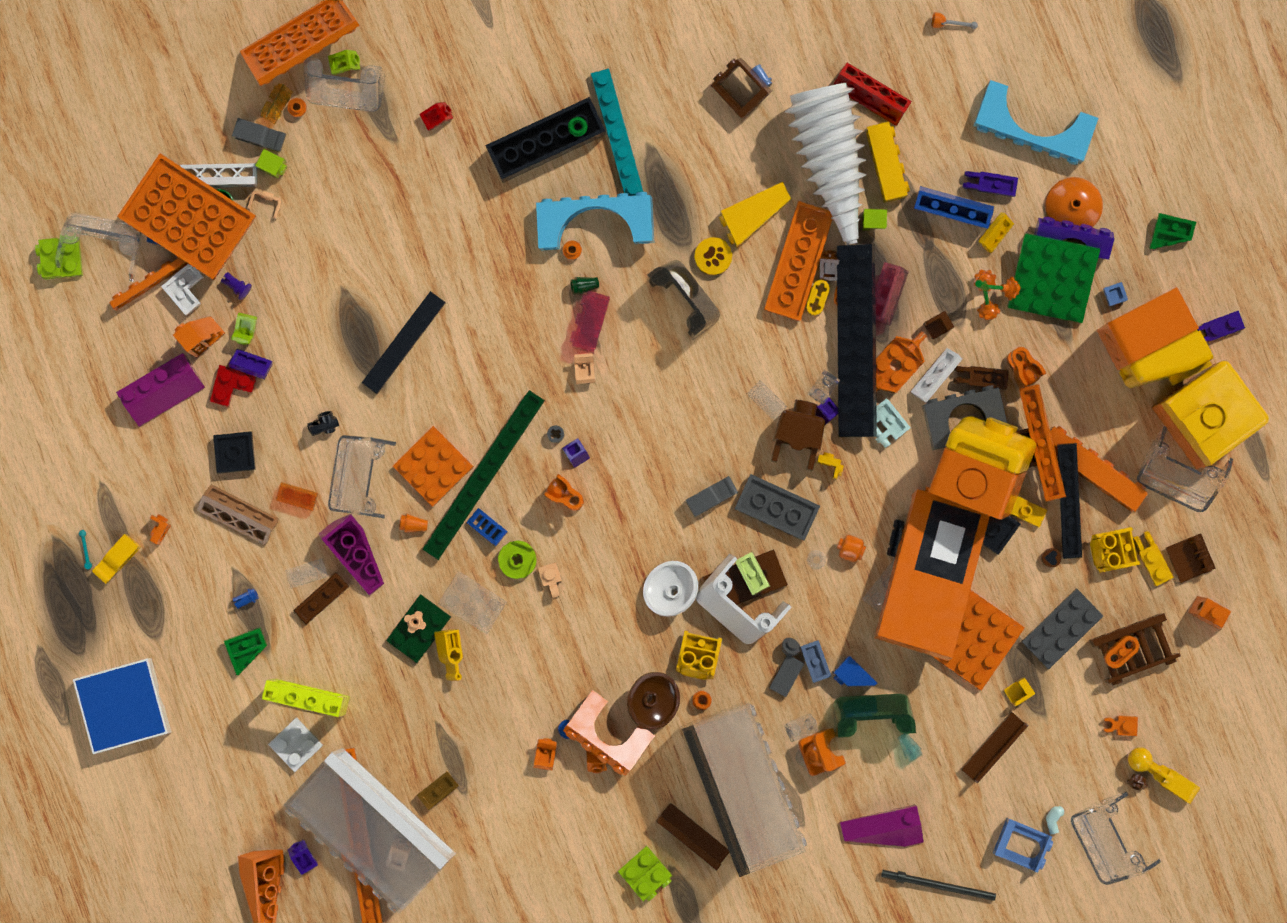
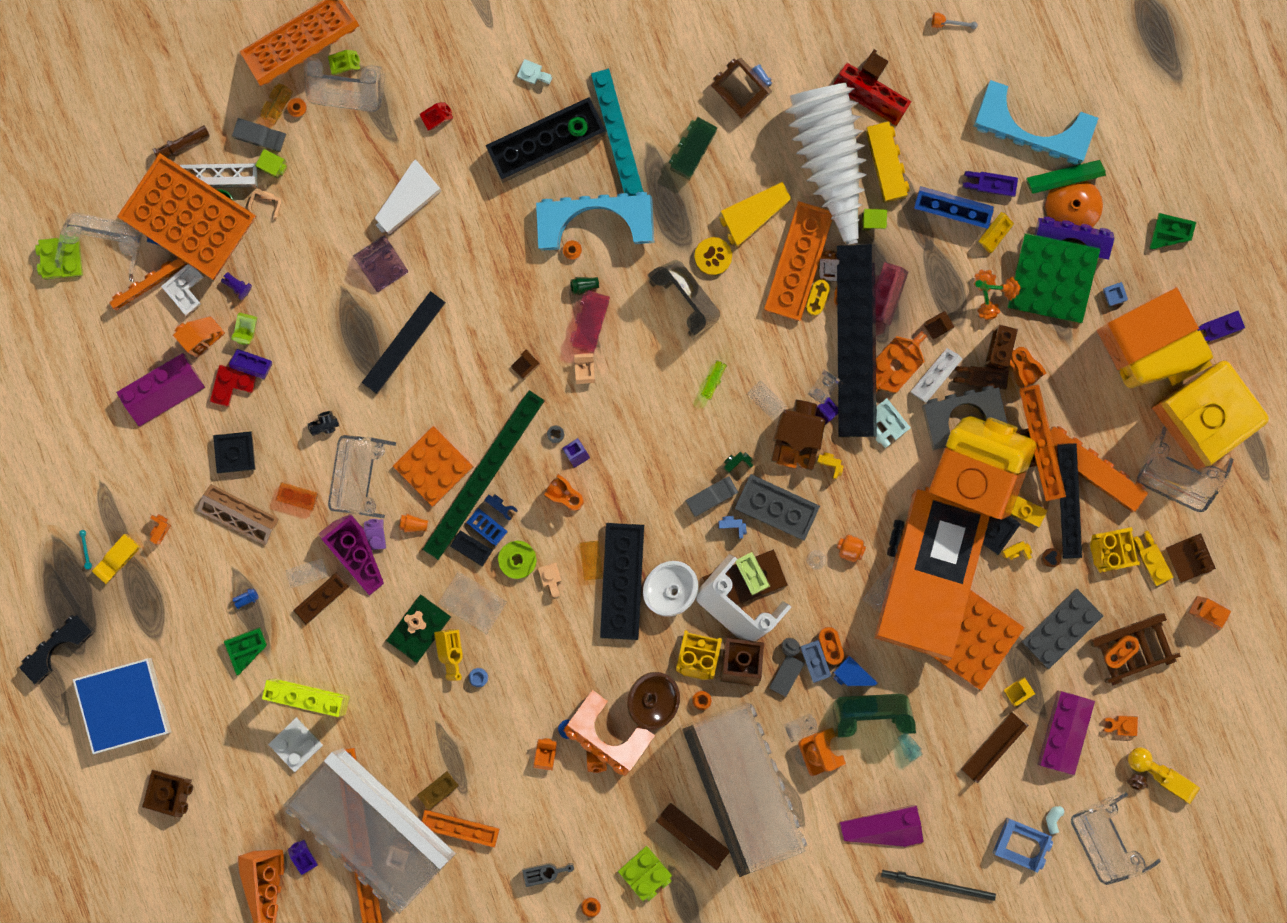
none -> black arch [19,615,96,684]
none -> reddish brown plate [142,770,193,817]
none -> reddish brown pin [152,125,210,158]
none -> bracket [353,235,408,292]
none -> medium lavender bracket [364,519,386,550]
none -> white slope [375,159,441,235]
none -> orange plate [422,809,500,848]
none -> black plate [450,530,493,567]
none -> medium blue plate [469,668,488,687]
none -> dark blue plate [485,494,518,521]
none -> reddish brown panel [511,349,540,380]
none -> light aqua plate [517,59,552,85]
none -> dark grey piece [522,863,574,887]
none -> clear yellow plate [580,540,603,581]
none -> orange plate [581,897,601,917]
none -> black plate [600,523,644,640]
none -> clear green brick [669,117,718,180]
none -> clear neon green pin [700,360,727,400]
none -> medium blue bracket [718,516,747,539]
none -> reddish brown slope [720,638,764,686]
none -> dark green bracket [723,451,753,474]
none -> orange plate [776,445,810,469]
none -> orange plate [819,627,844,665]
none -> reddish brown panel [861,49,888,80]
none -> reddish brown window [984,324,1018,370]
none -> yellow bracket [1001,541,1033,560]
none -> green tile [1026,160,1106,194]
none -> magenta slope [1037,691,1095,775]

